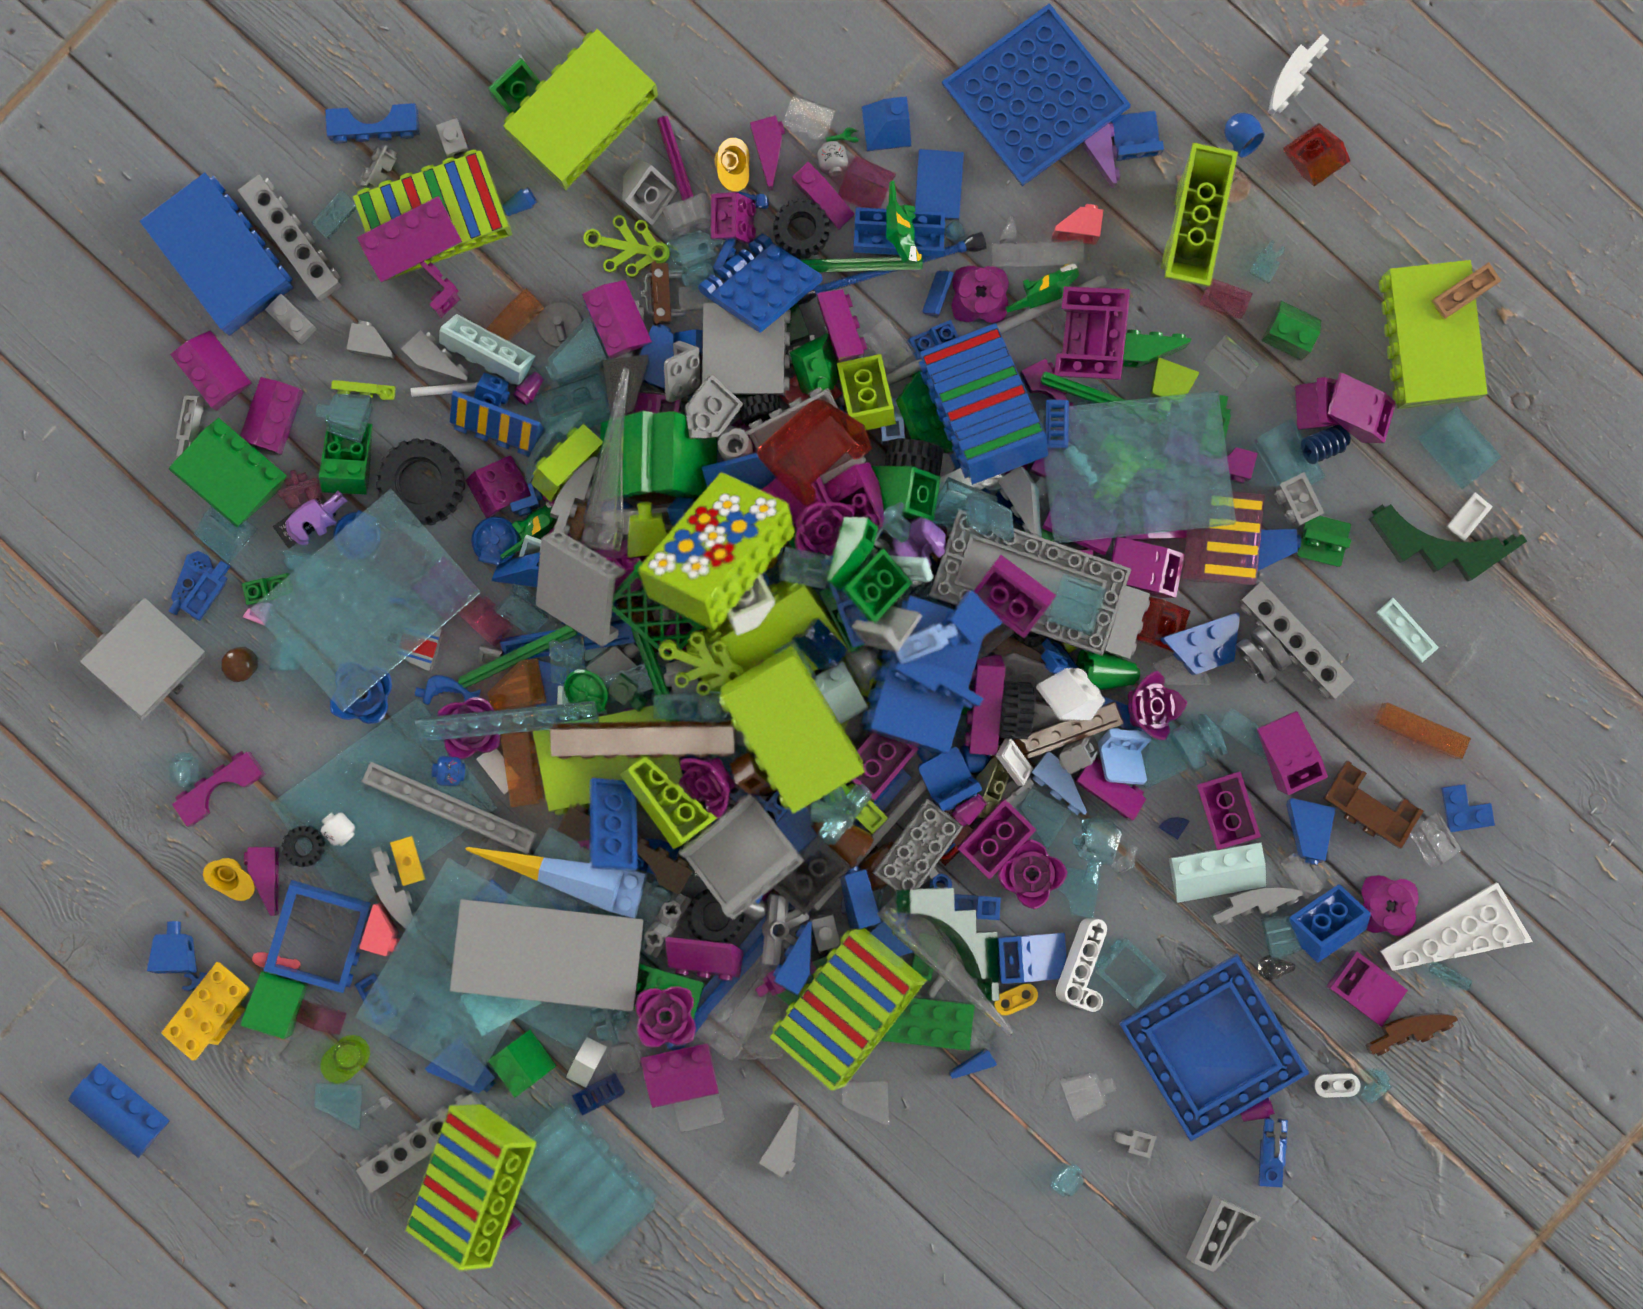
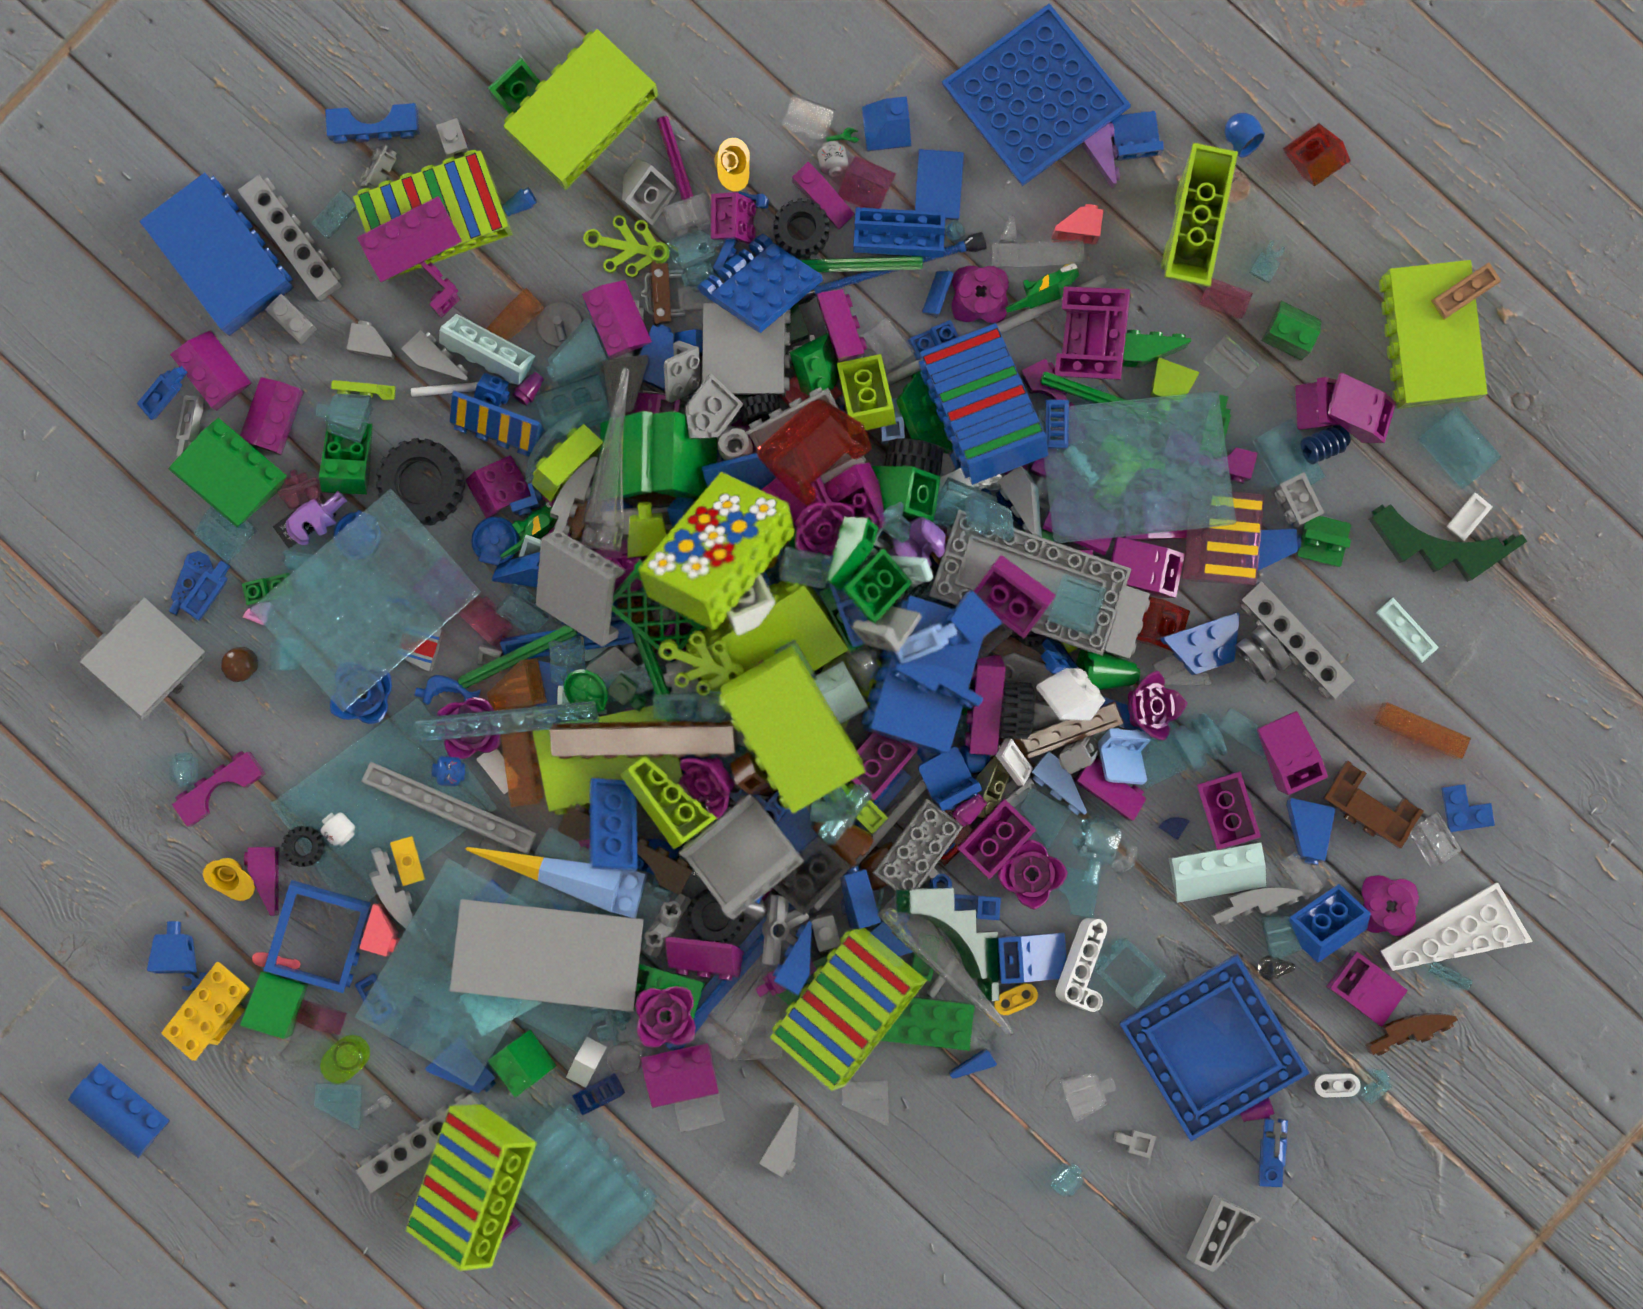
magenta slope [750,115,785,191] -> none
panel [792,618,848,670] -> none
green animal [886,181,922,264] -> none
white slope [1269,34,1329,116] -> none
none -> blue hinge [137,366,188,420]

